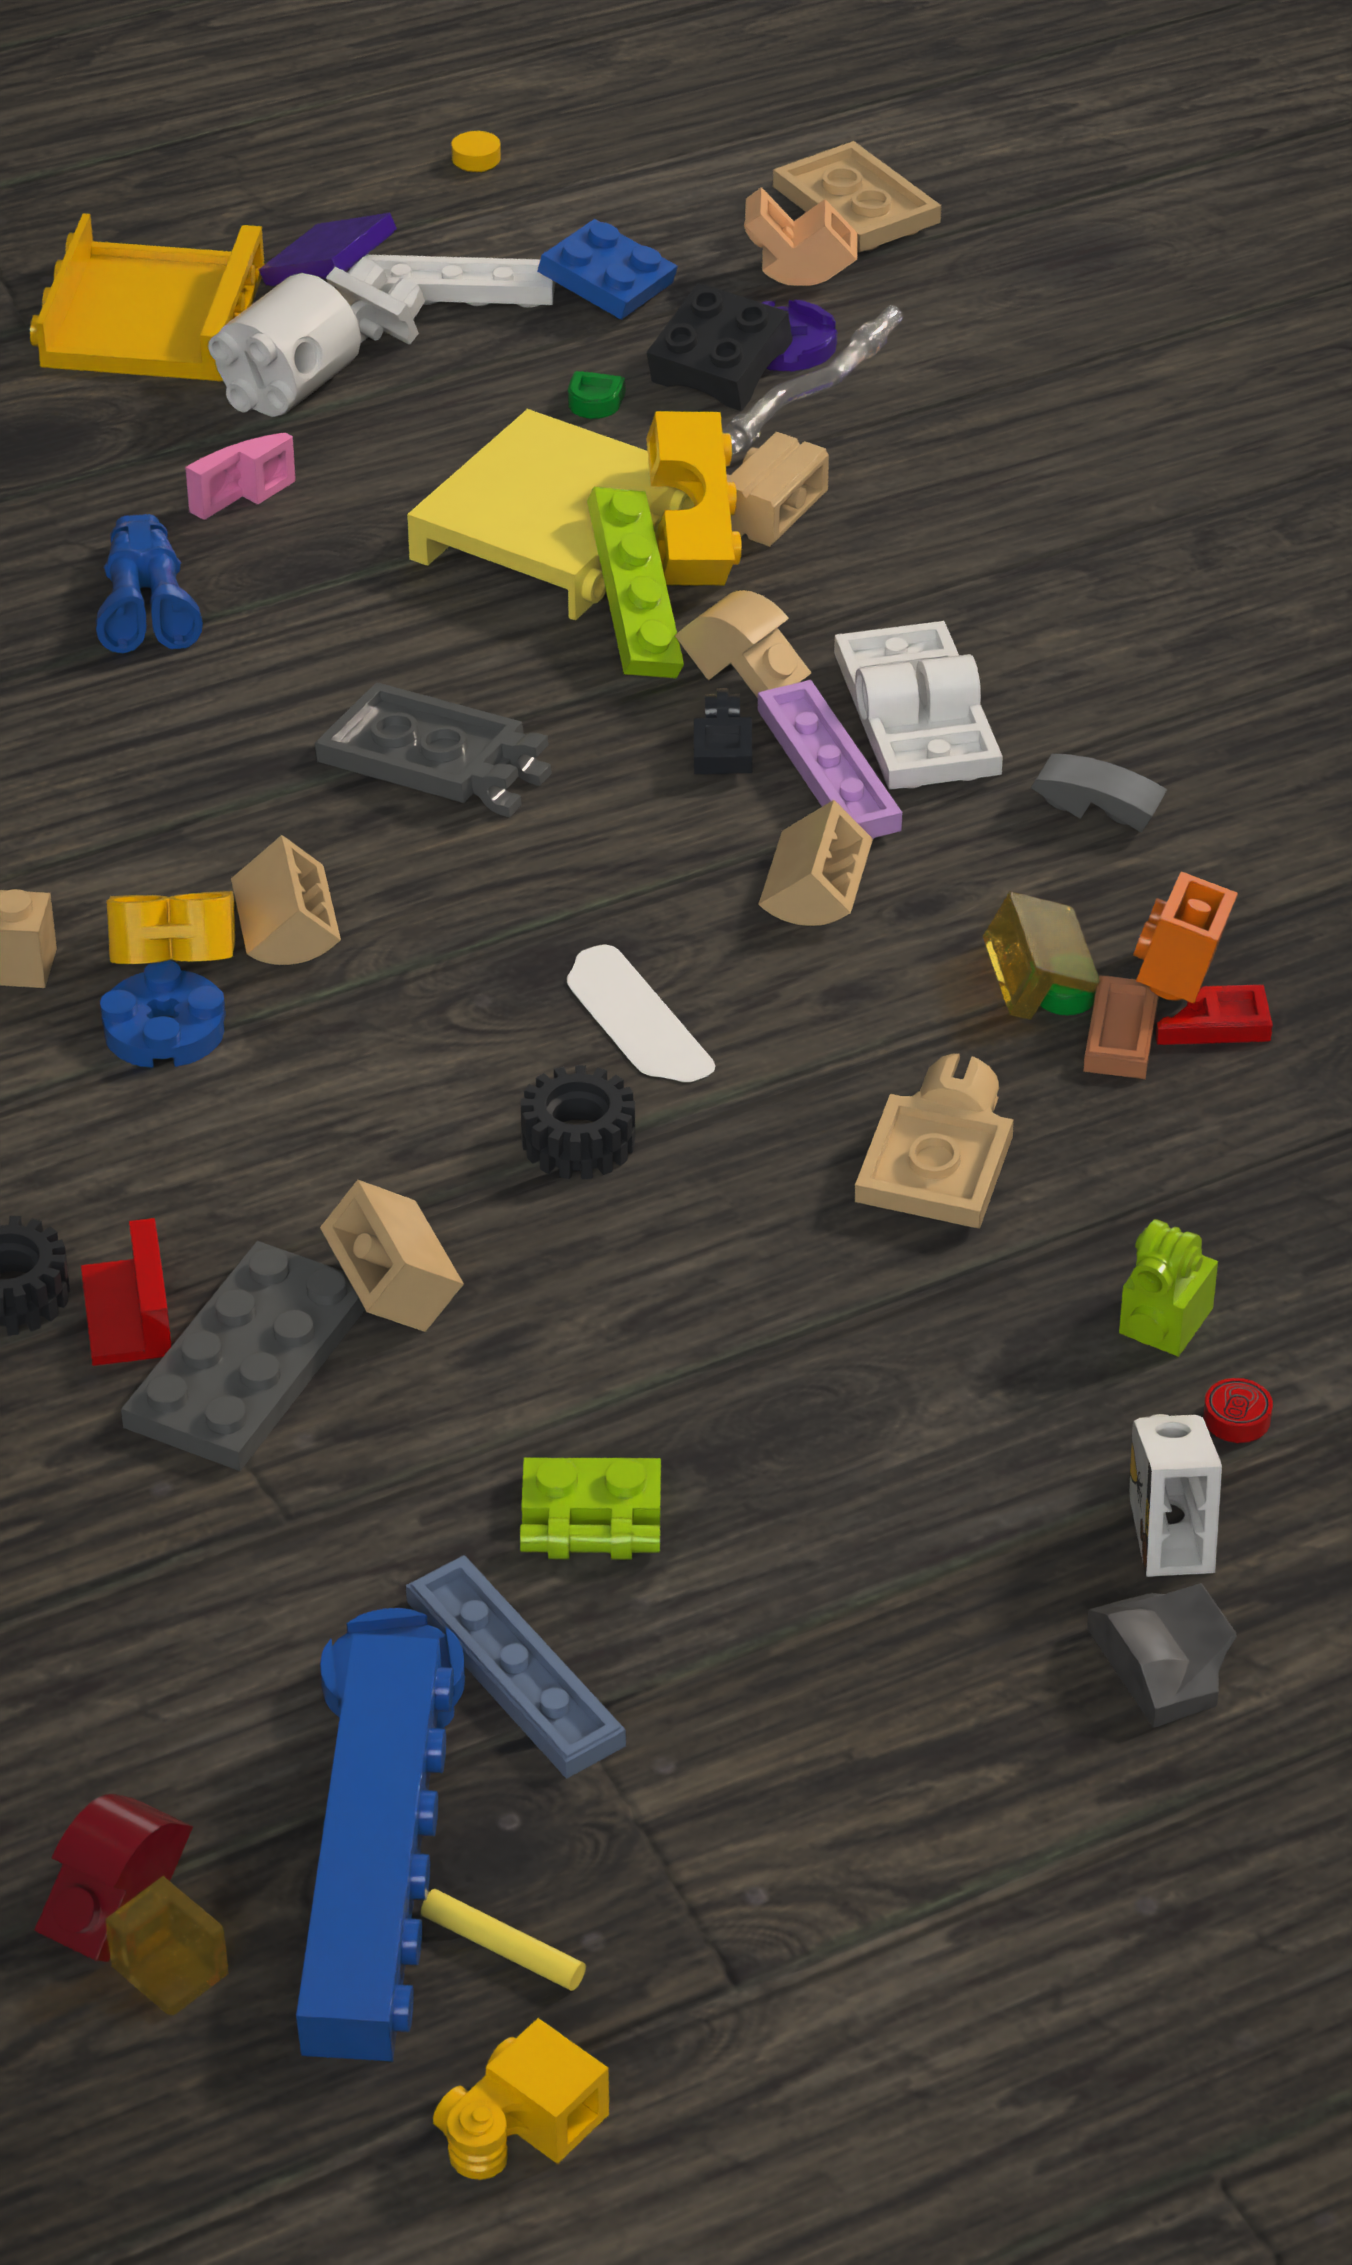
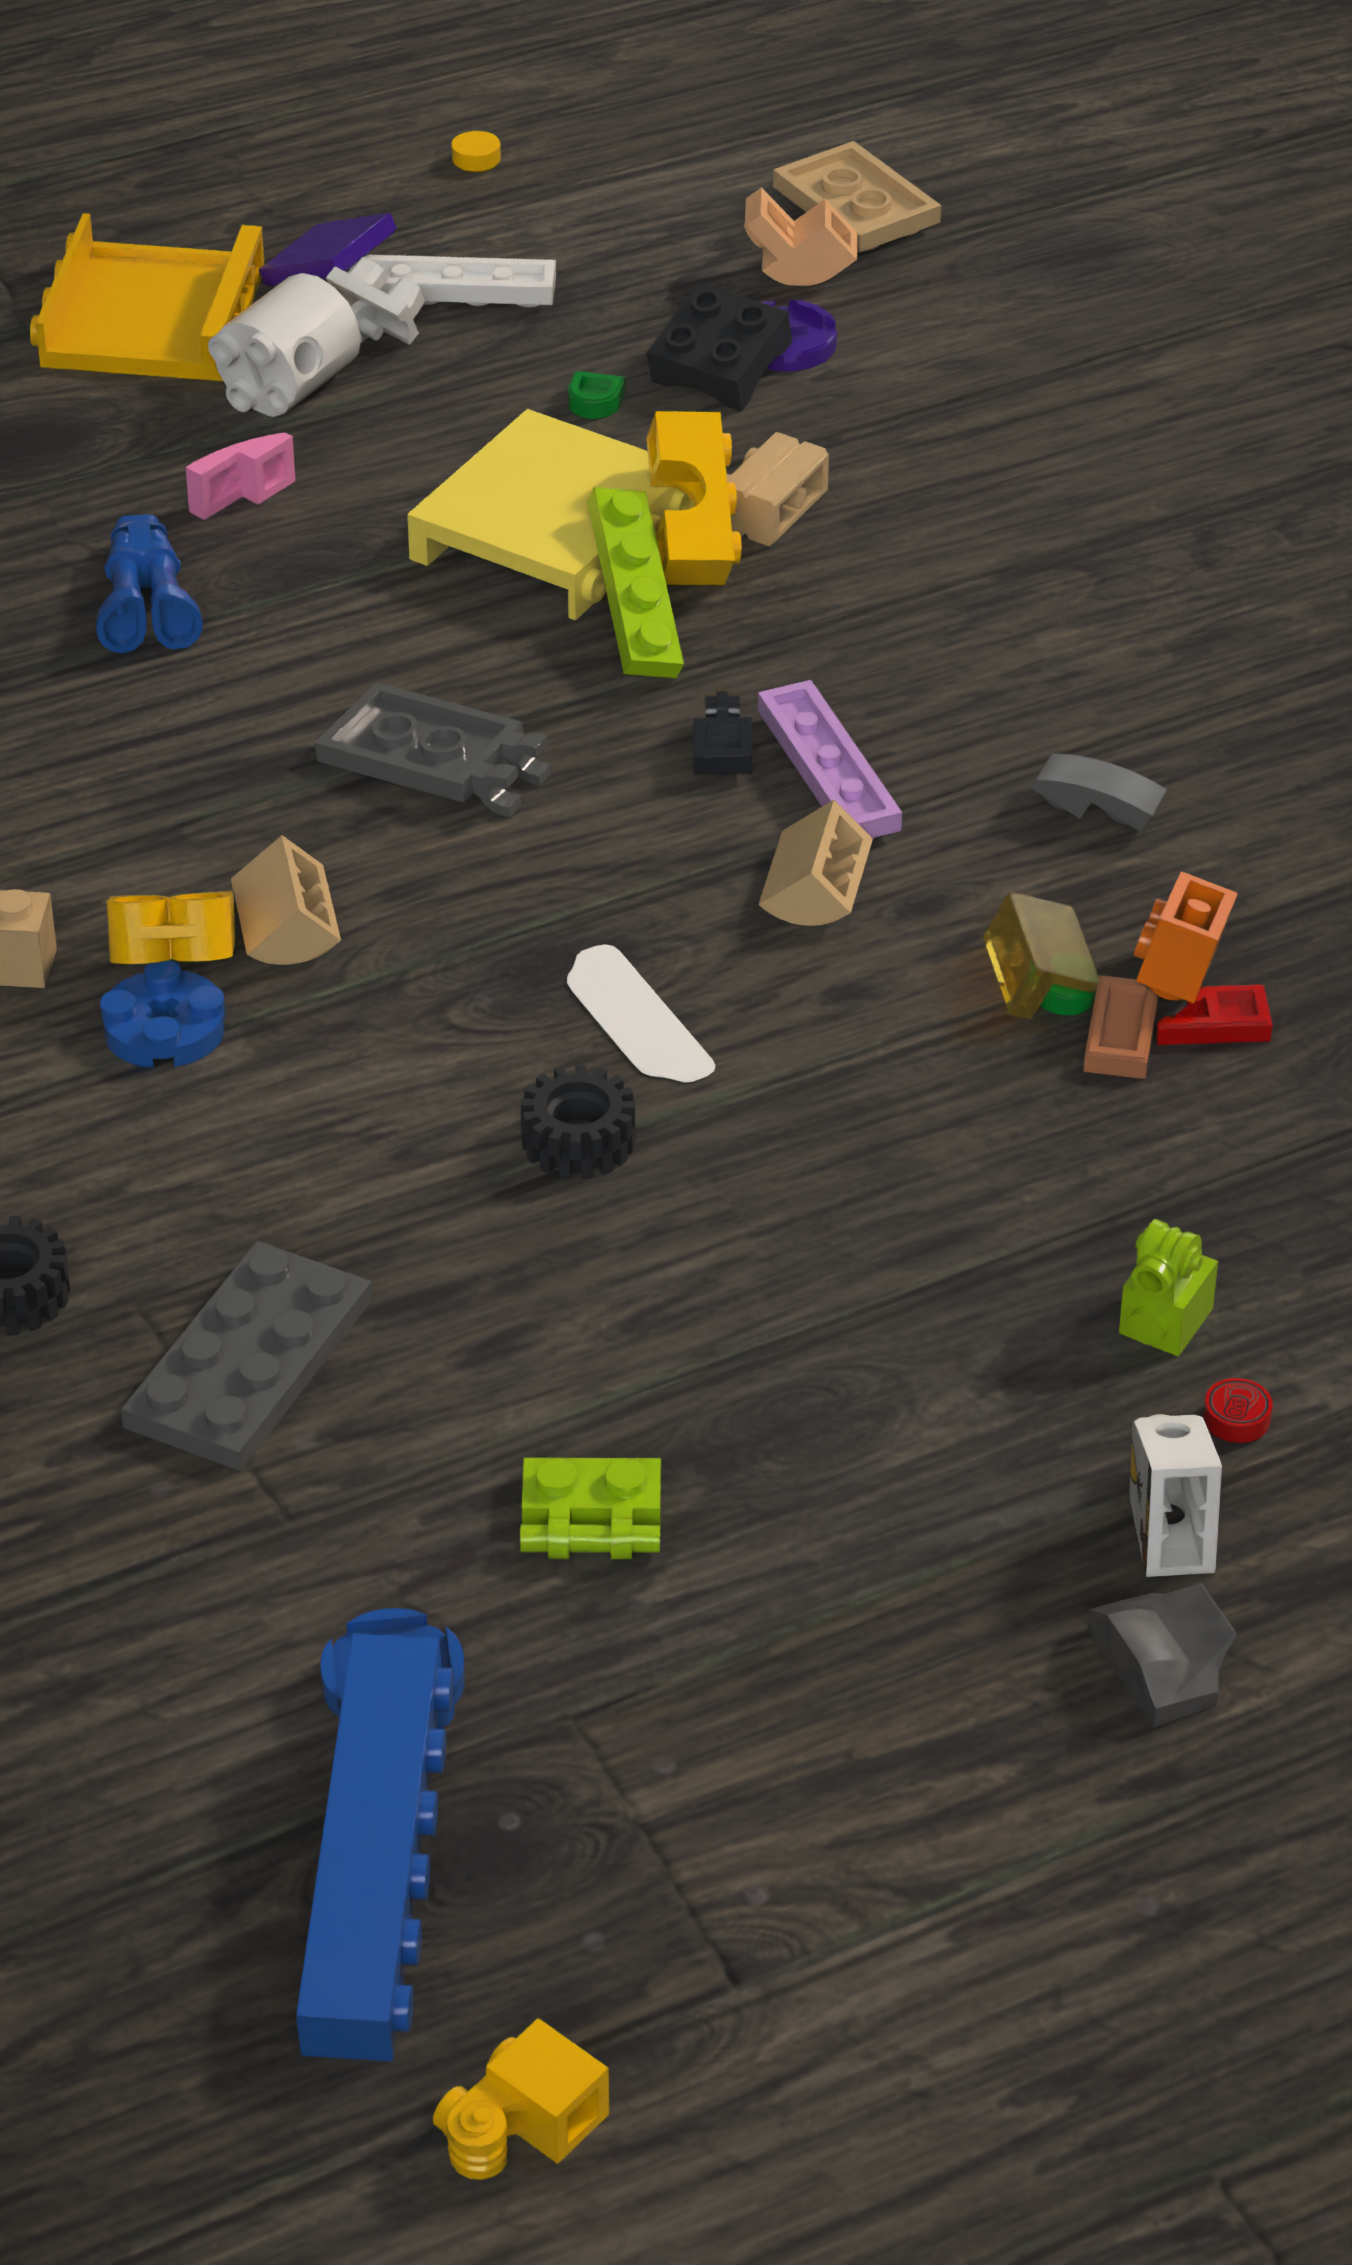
dark red brick [34,1794,193,1962] -> none
red panel [81,1218,172,1366] -> none
clear yellow panel [105,1876,228,2015] -> none
tan brick [320,1180,464,1332] -> none
sand blue tile [406,1555,626,1779] -> none
light yellow piece [421,1889,586,1991] -> none
blue plate [537,219,678,320] -> none
tan brick [674,591,811,698] -> none
clear bar [723,306,903,458] -> none
white plate [834,621,1003,790] -> none
tan plate [855,1054,1013,1229] -> none

